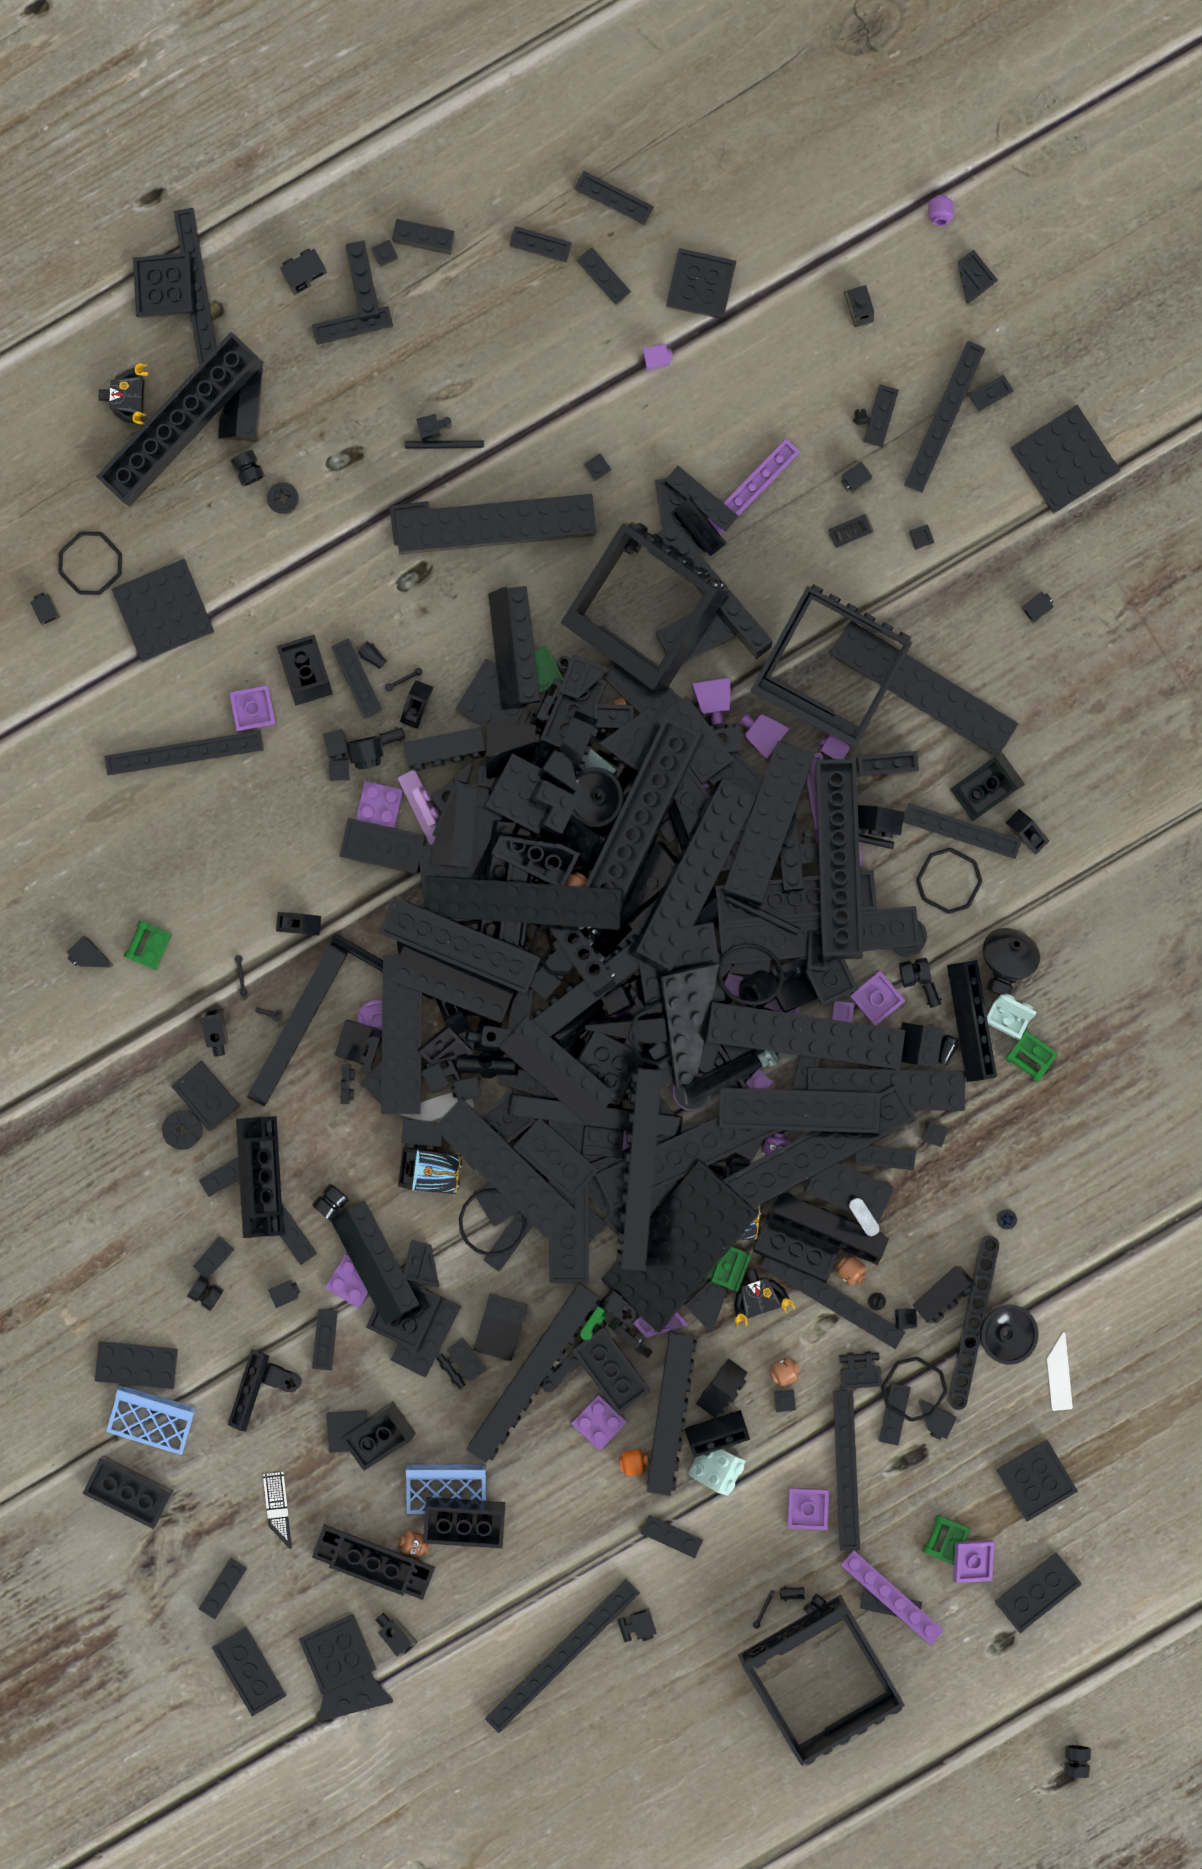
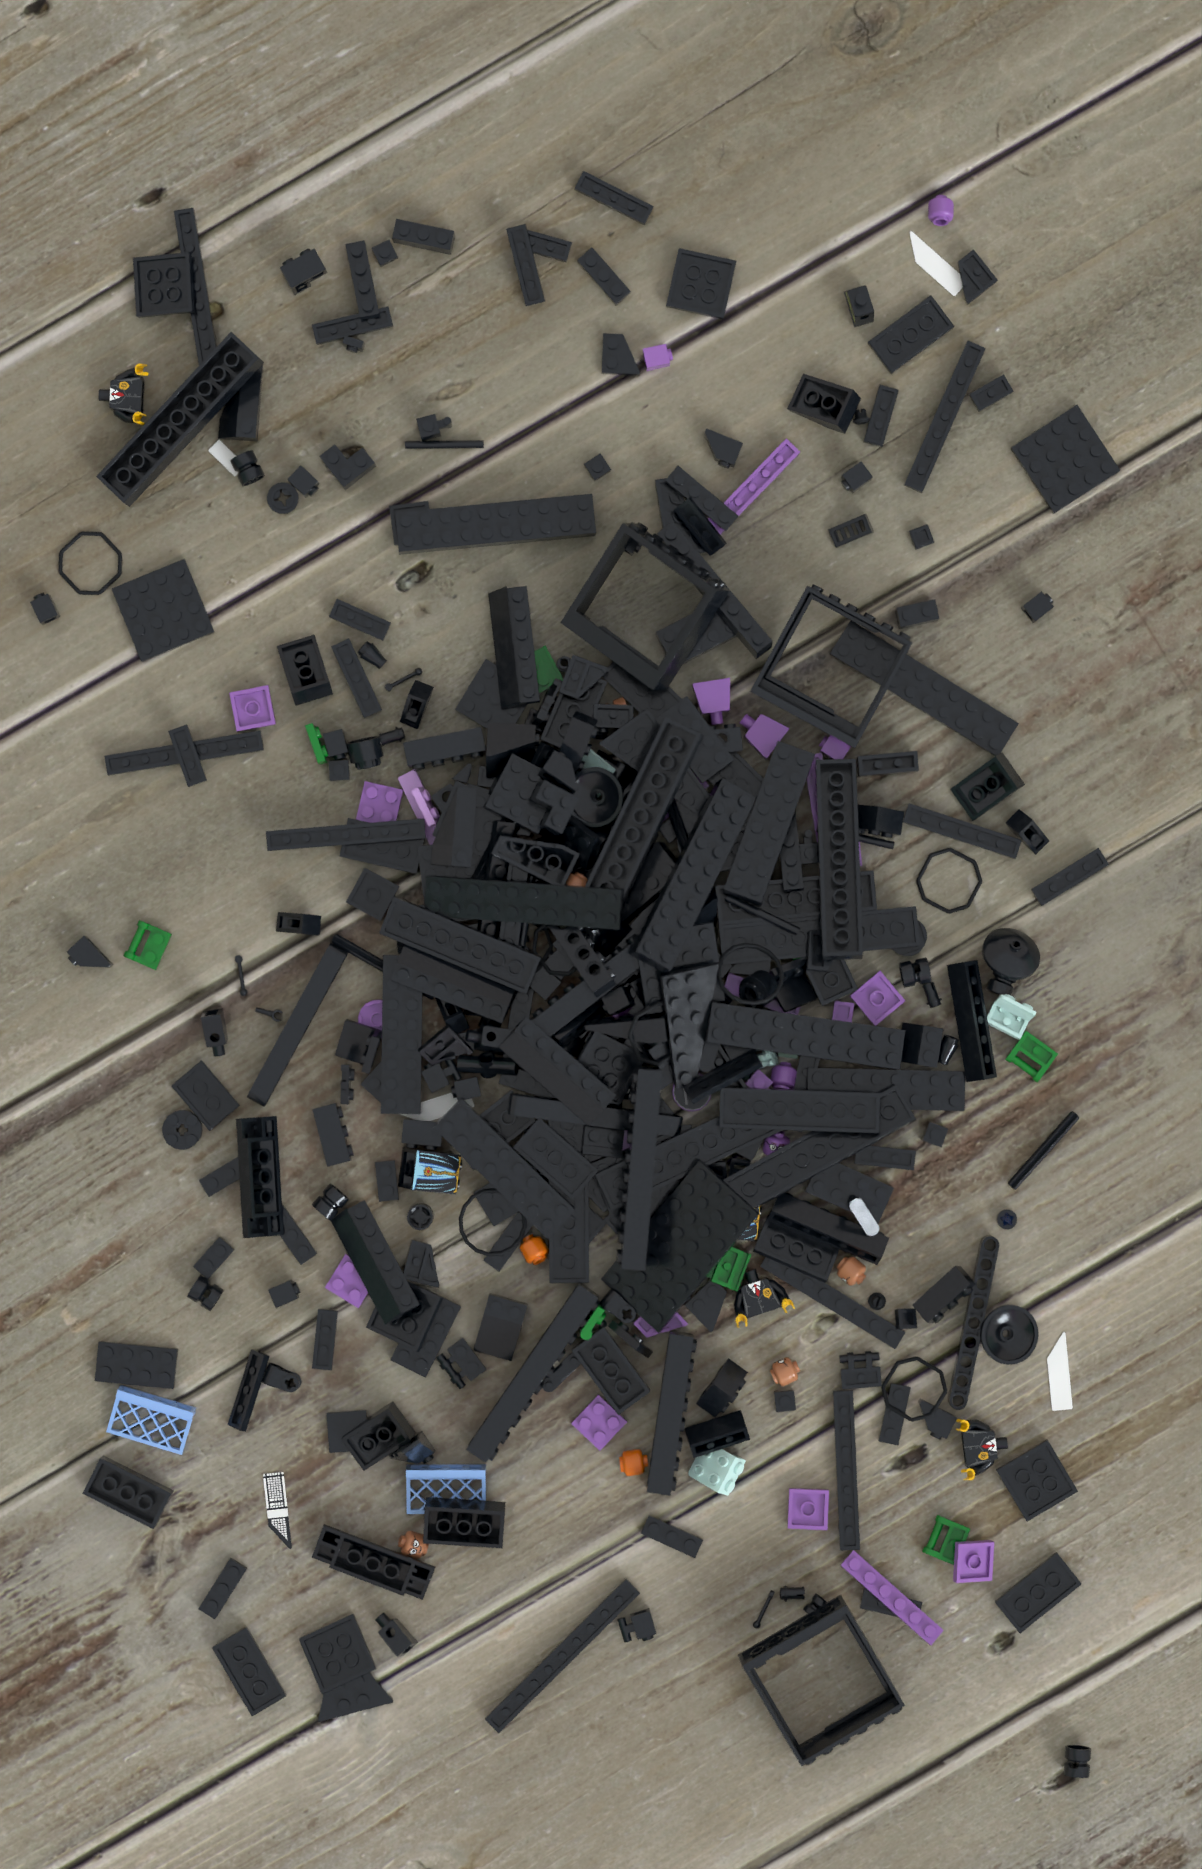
none -> black plate [168,724,207,787]
none -> white sticker [208,440,239,476]
none -> black plate [266,818,426,851]
none -> black brick [287,465,319,498]
none -> green plate [305,723,328,765]
none -> black brick [312,1103,354,1167]
none -> black brick [319,444,376,490]
none -> black plate [329,599,391,641]
none -> black plate [343,336,365,353]
none -> black plate [346,868,400,921]
none -> black plate [375,1160,399,1202]
none -> black wedge [388,1431,436,1464]
none -> black wheel [407,1203,434,1230]
none -> black plate [506,224,545,306]
none -> orange head [520,1234,549,1265]
none -> black wing [602,333,640,375]
none -> black slope [704,428,743,469]
none -> medium lavender head [770,1062,797,1090]
none -> black slope [787,374,861,434]
none -> black tile [868,295,955,374]
none -> black brick [895,599,940,629]
none -> white sticker [910,231,963,296]
none -> black torso [956,1419,1008,1481]
none -> black axle [1008,1112,1079,1190]
none -> black plate [1031,848,1109,906]

